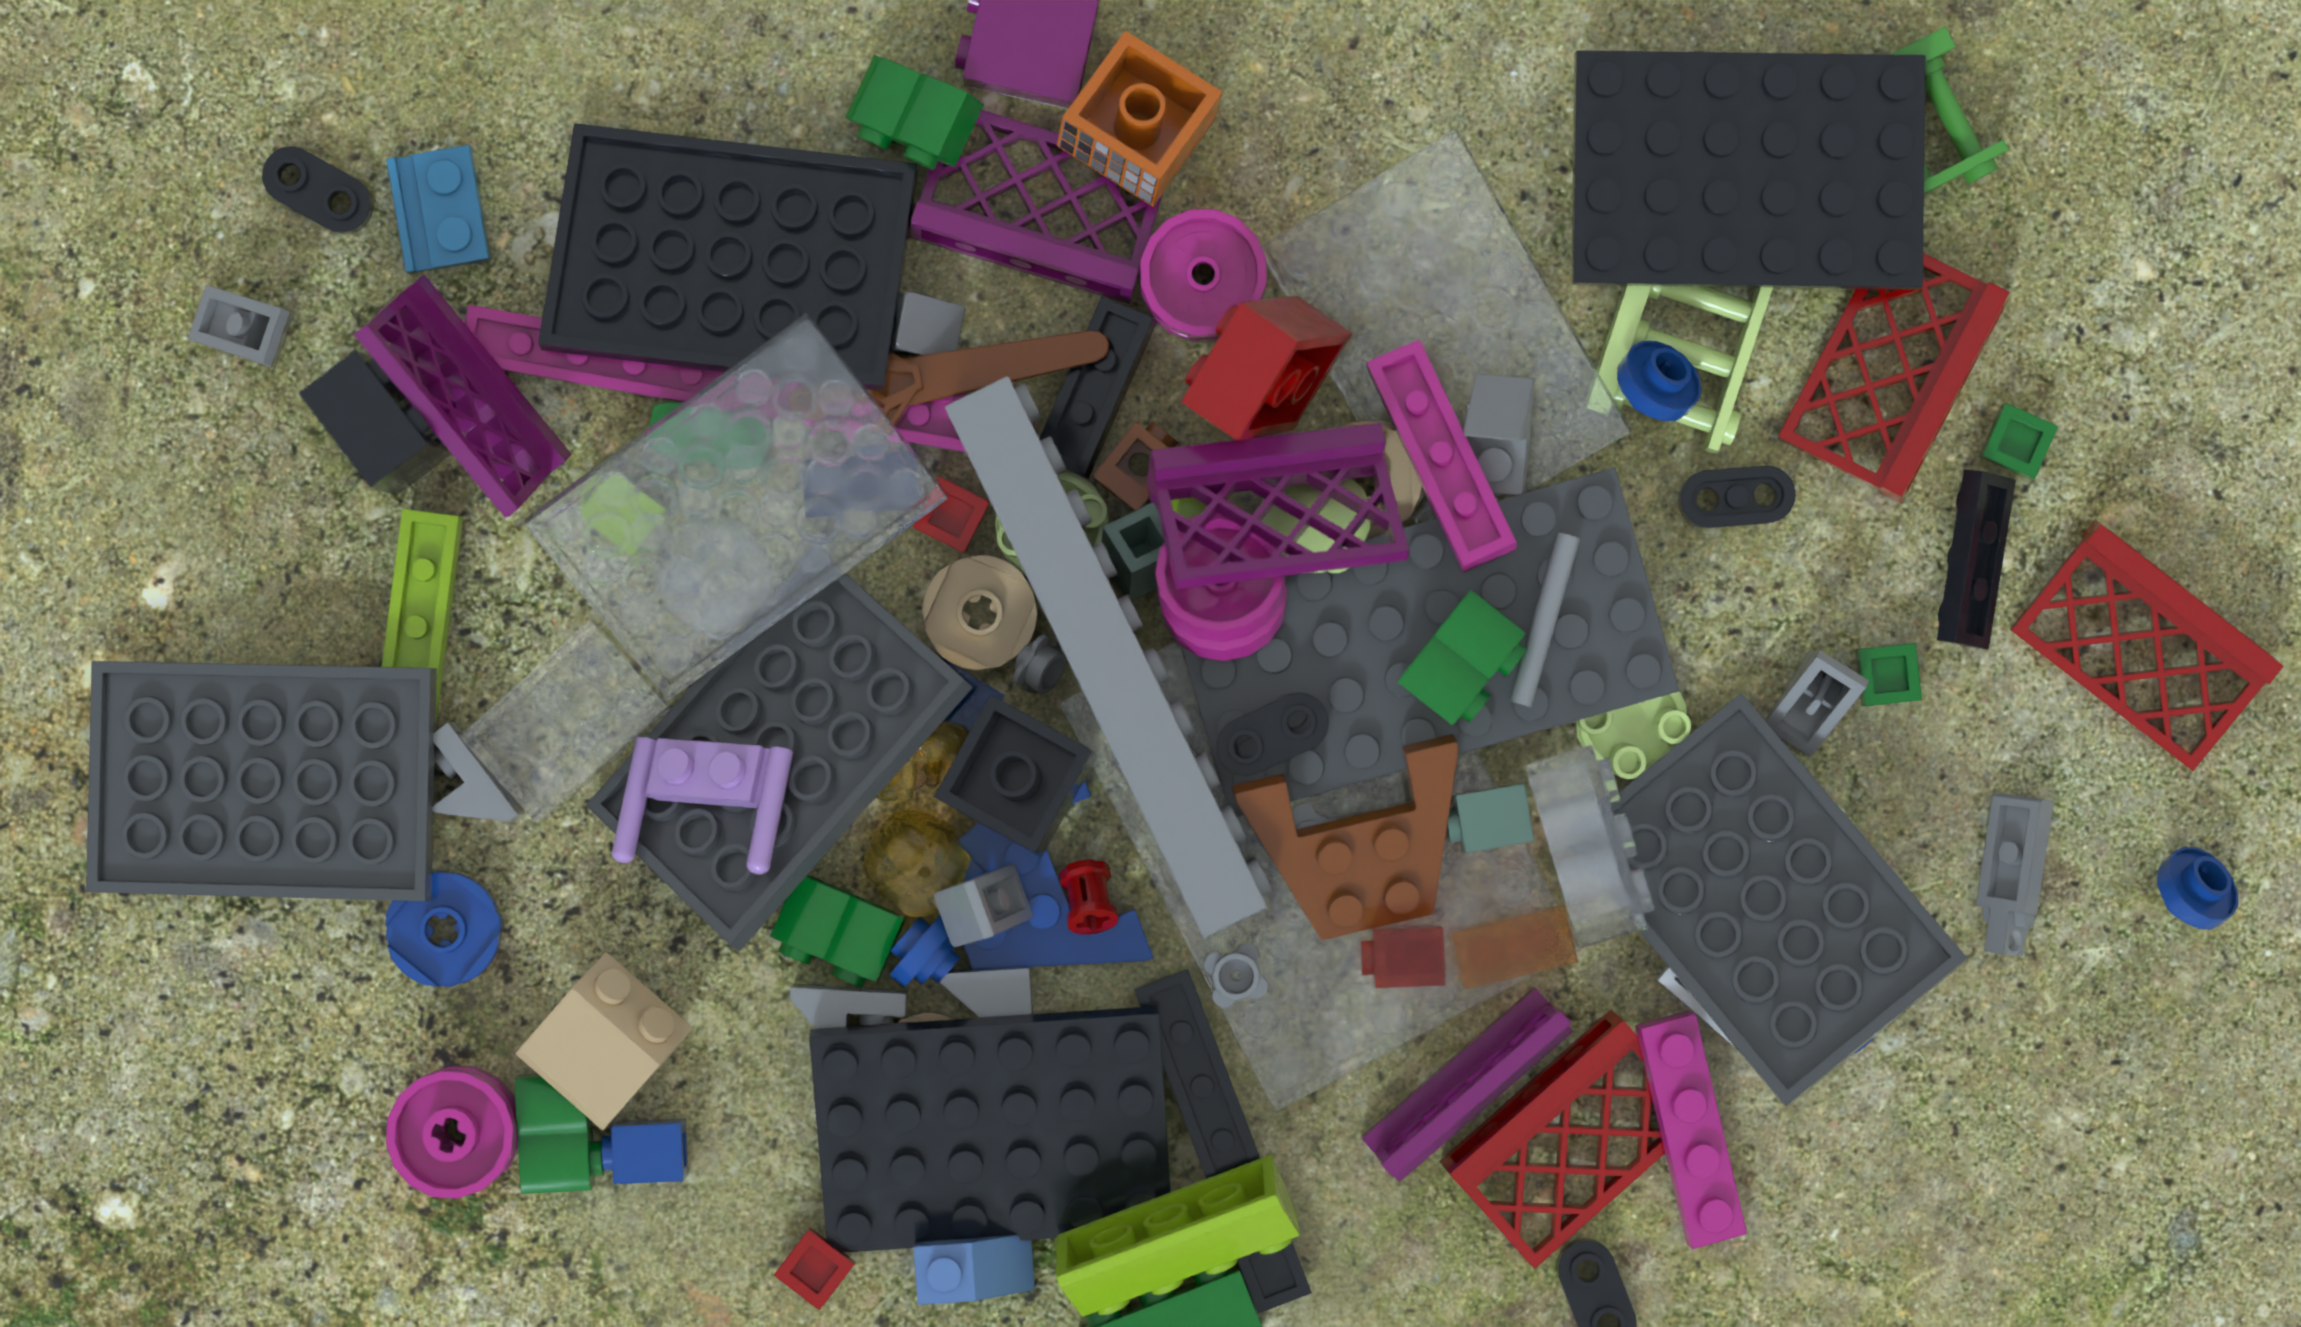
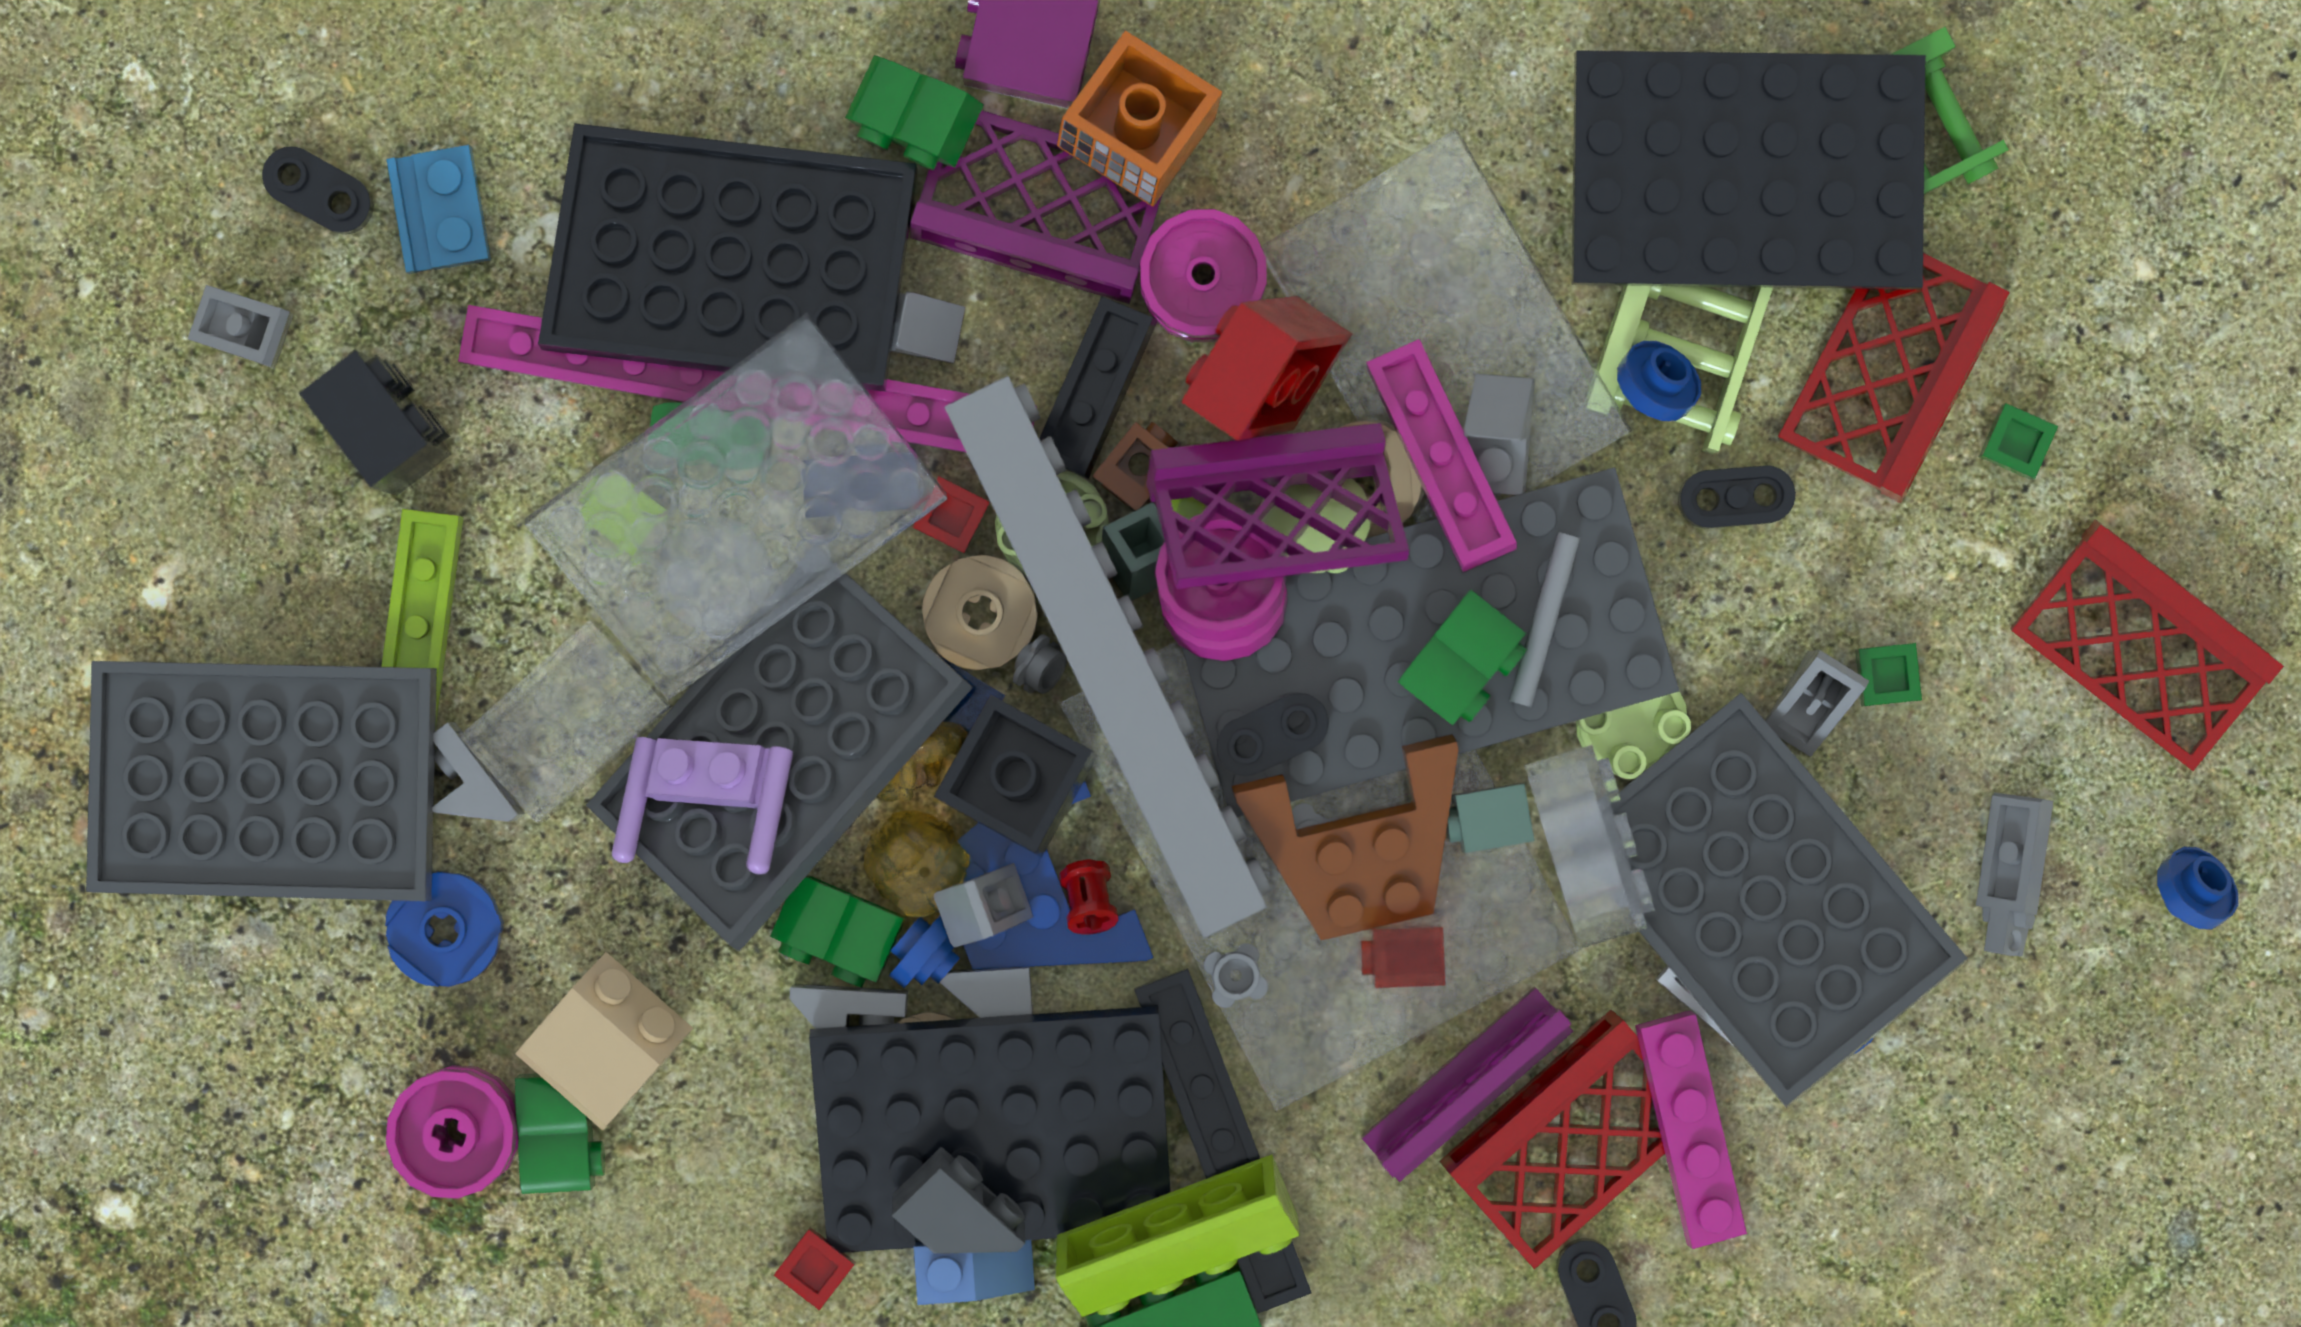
magenta fence [354,275,572,519] -> none
blue brick [602,1118,688,1184] -> none
dark orange sword [788,330,1109,437] -> none
clear orange plate [1450,905,1578,989] -> none
black plate [1937,469,2016,650] -> none
none -> dark grey slope [892,1147,1025,1254]

